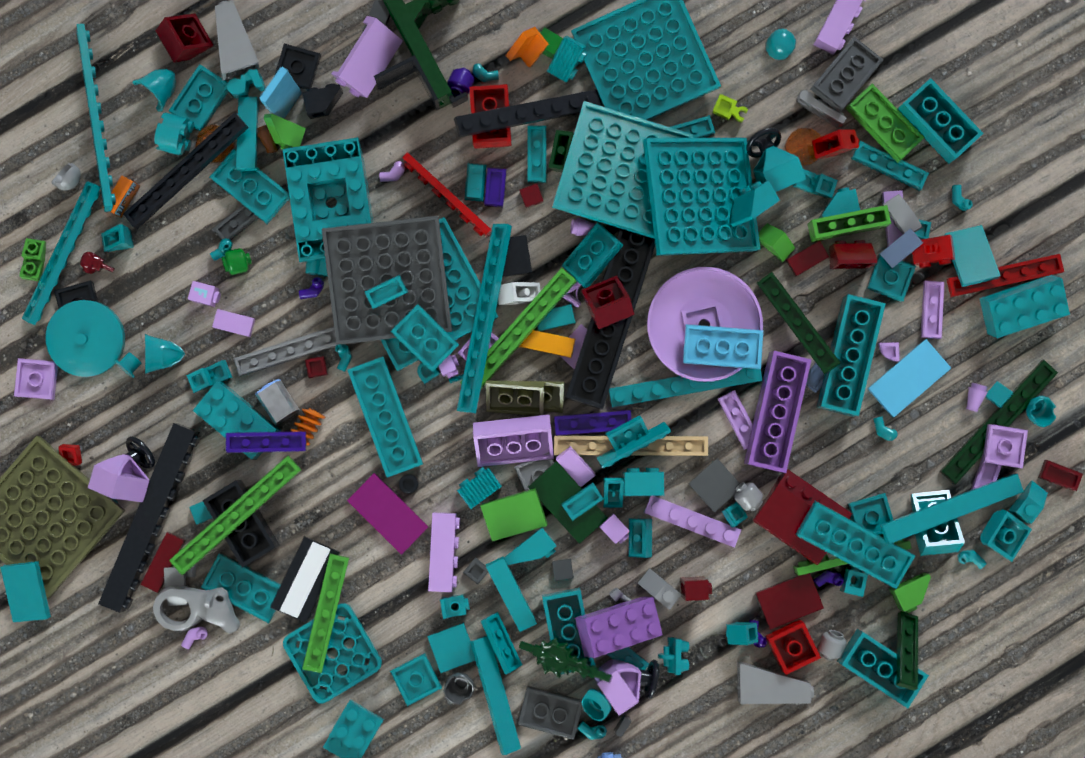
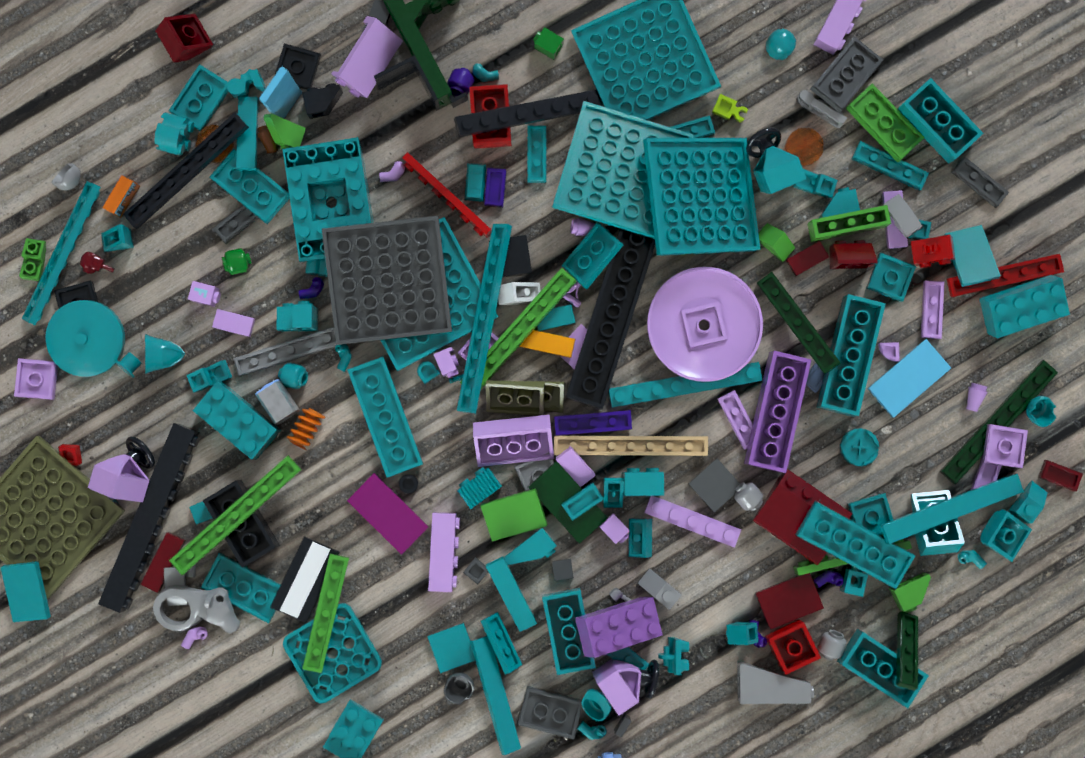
teal plate [76,24,116,212] -> none
teal helmet [132,69,176,112] -> none
teal arm [210,238,233,261] -> none
light grey slope [215,0,259,81] -> none
dark purple plate [226,431,306,453] -> none
dark red tile [305,356,328,379] -> none
teal tile [364,275,408,309] -> none
teal tile [390,304,459,372] -> none
teal tile [390,653,442,706] -> none
teal brick [440,594,470,619] -> none
orange panel [505,27,548,68] -> none
dark red tile [519,184,544,208] -> none
dark green piece [519,638,612,683] -> none
teal brick [547,36,587,82] -> none
dark green brick [549,130,574,173] -> none
dark red slope [581,276,635,329] -> none
teal bracket [597,415,671,468] -> none
dark red brick [680,576,712,601] -> none
medium azure tile [683,324,763,369] -> none
teal tile [722,501,748,528] -> none
teal slope [731,180,780,227] -> none
red torso [812,129,859,159] -> none
teal arm [873,416,898,441] -> none
sand blue tile [880,228,923,268] -> none
teal arm [952,185,973,211] -> none
teal tile [985,381,1013,409] -> none
none -> teal brick [276,301,318,332]
none -> teal head [278,363,308,389]
none -> teal tile [840,428,879,466]
none -> dark grey tile [951,157,1009,208]

